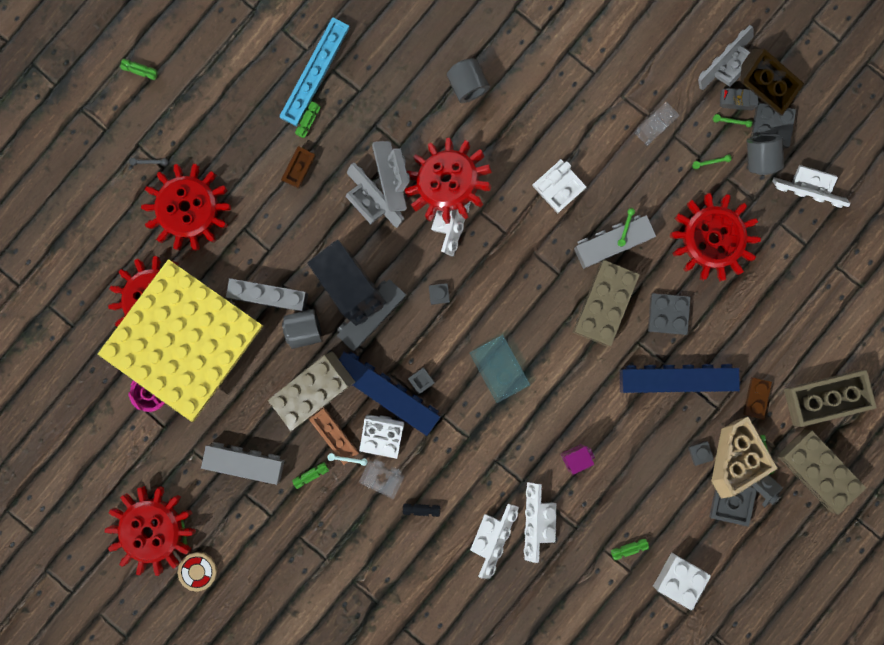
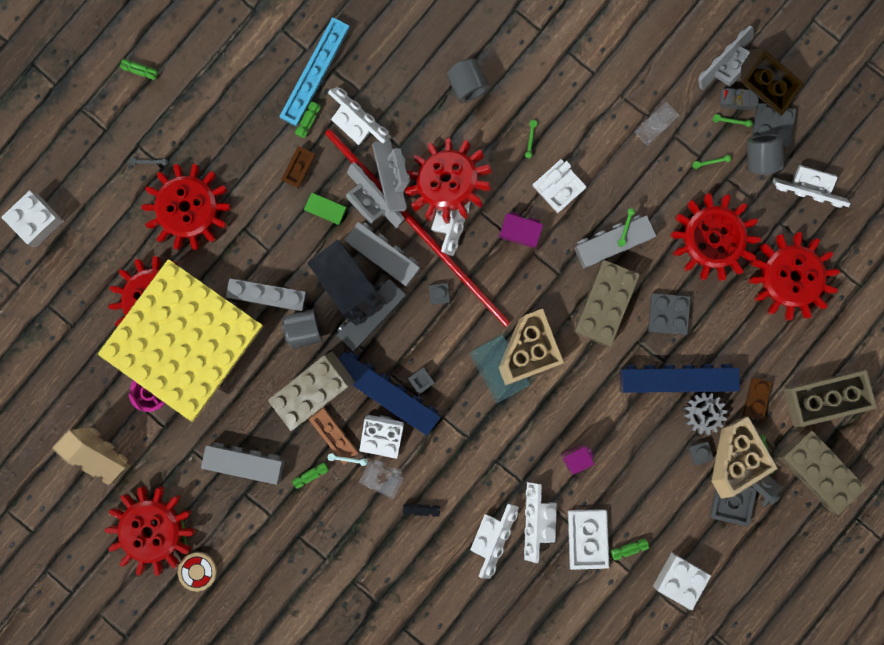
none -> white brick [2,191,64,247]
none -> tan brick [53,427,131,485]
none -> bright green tile [304,192,347,225]
none -> red piece [325,129,510,327]
none -> white bracket [328,87,392,145]
none -> light grey brick [344,222,420,288]
none -> tan brick [498,309,564,385]
none -> magenta brick [499,212,543,249]
none -> bright green hinge [525,120,537,159]
none -> white tile [568,509,609,570]
none -> light grey gear [684,393,727,435]
none -> red gear [748,232,840,321]

